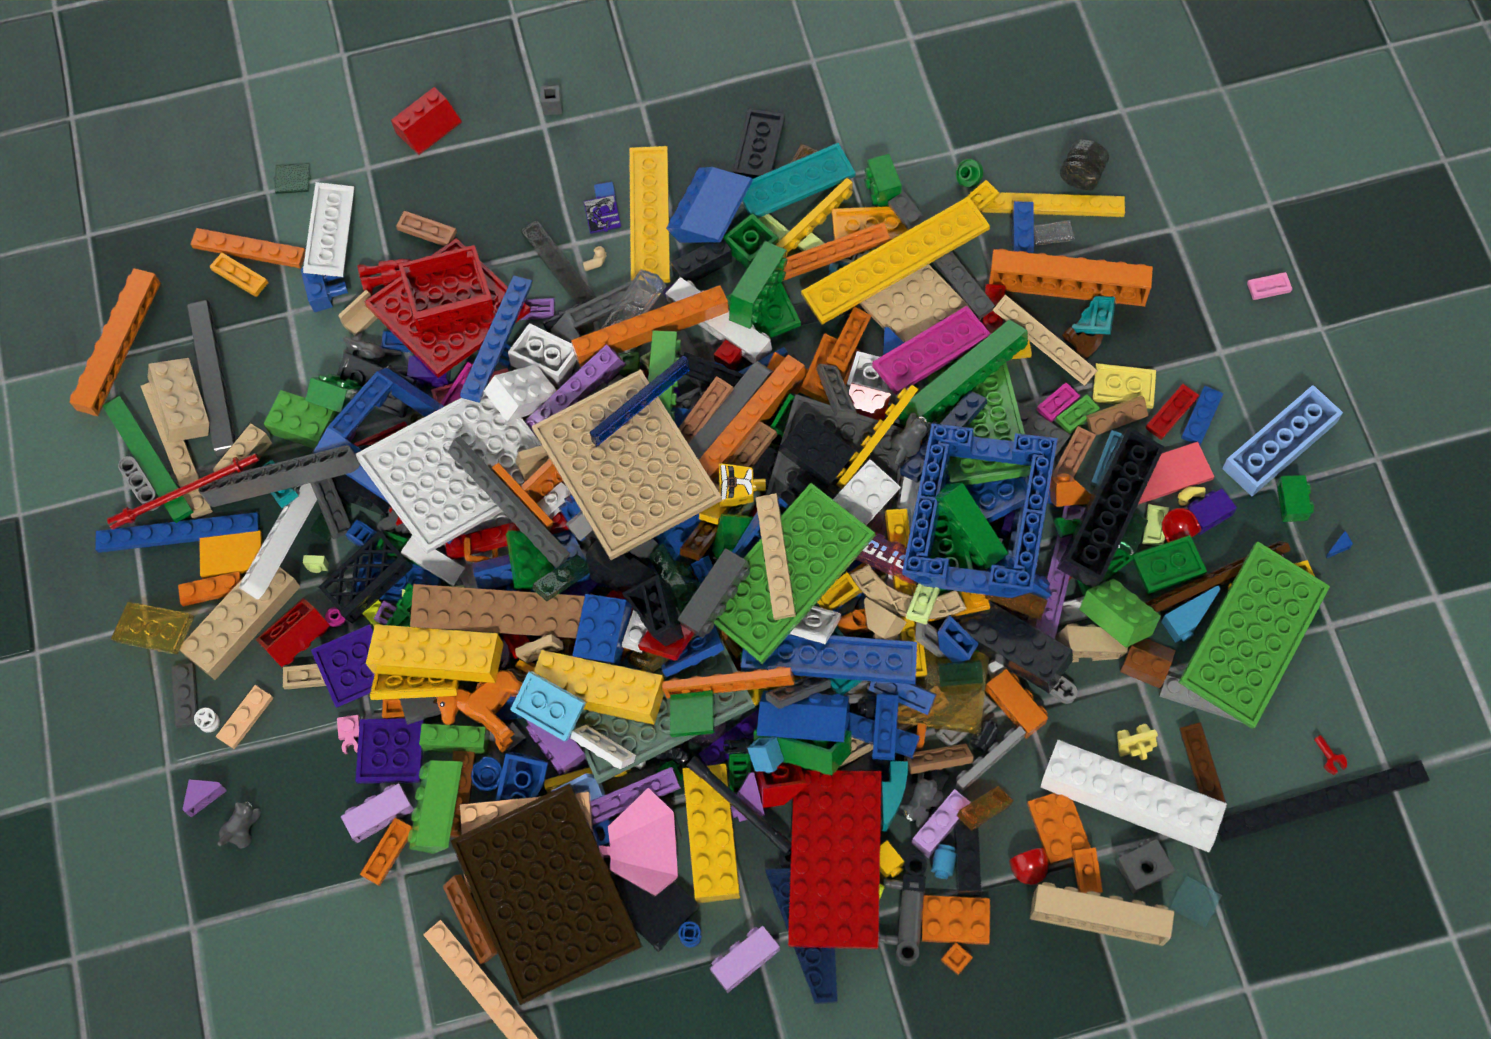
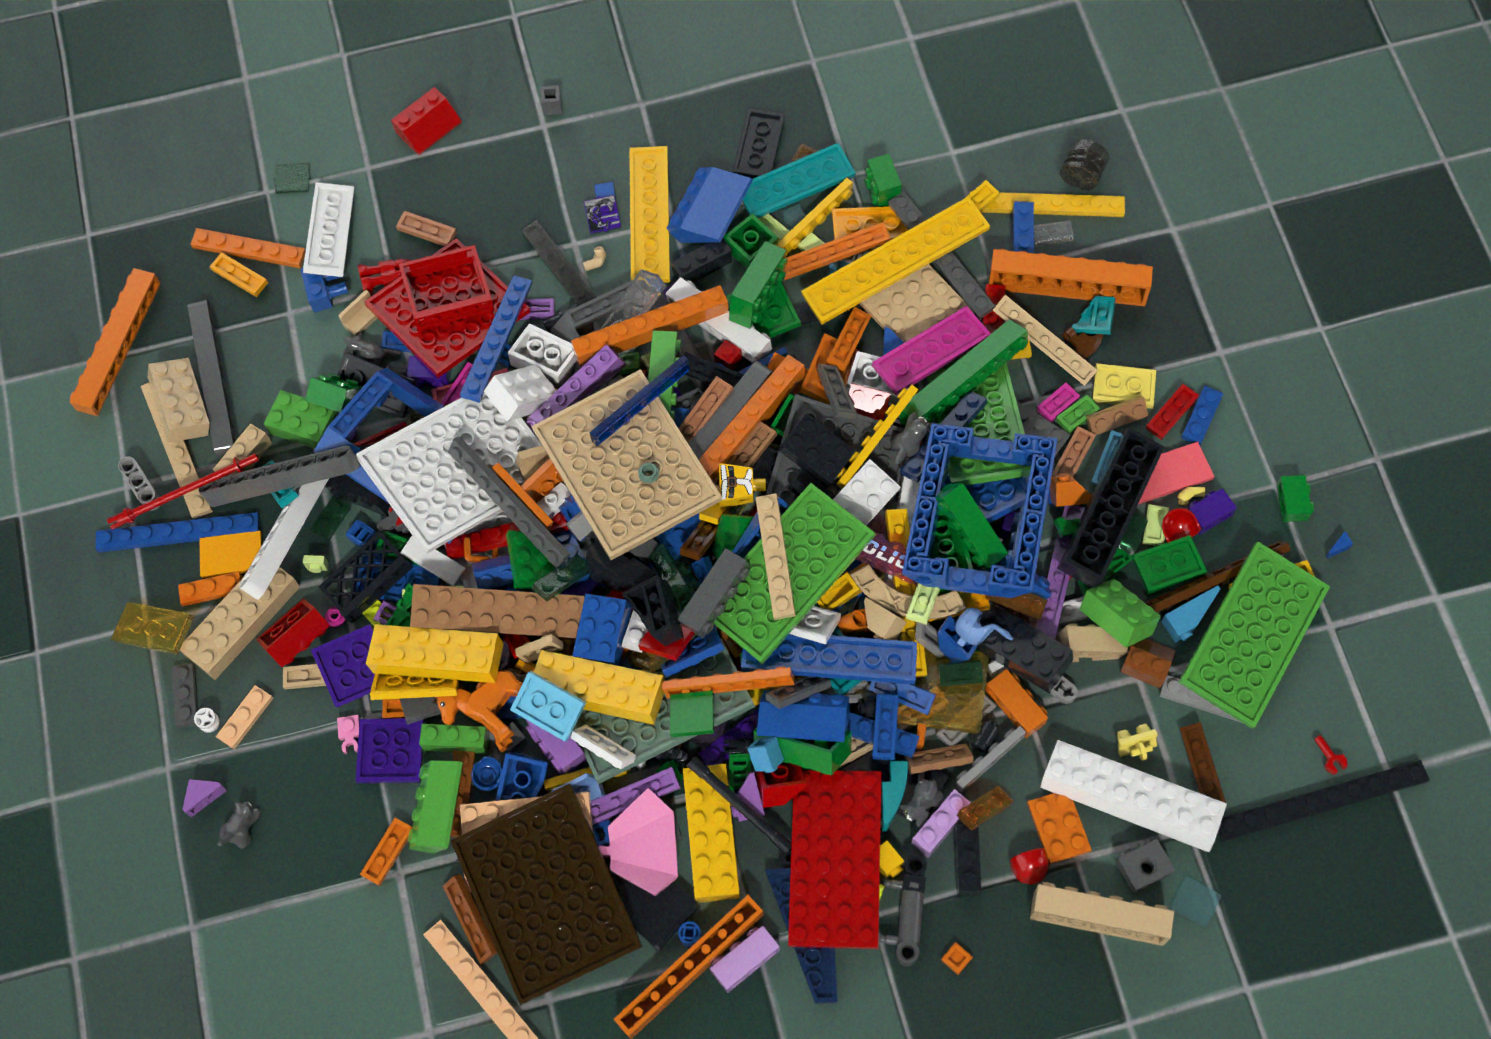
green tile [103,395,194,523] -> none
dark grey tile [311,478,351,539] -> none
lavender brick [341,784,414,843] -> none
orange plate [922,895,990,945] -> none
dark azure brick [931,845,956,879] -> none
green plate [956,159,983,188] -> none
orange plate [1072,848,1103,894] -> none
light blue brick [1222,385,1343,496] -> none
bright pink plate [1247,272,1292,300] -> none
none -> orange brick [614,895,764,1039]
none -> sand green plate [638,463,659,484]
none -> clear light blue tile [782,204,806,230]
none -> medium blue hair [955,607,1013,648]

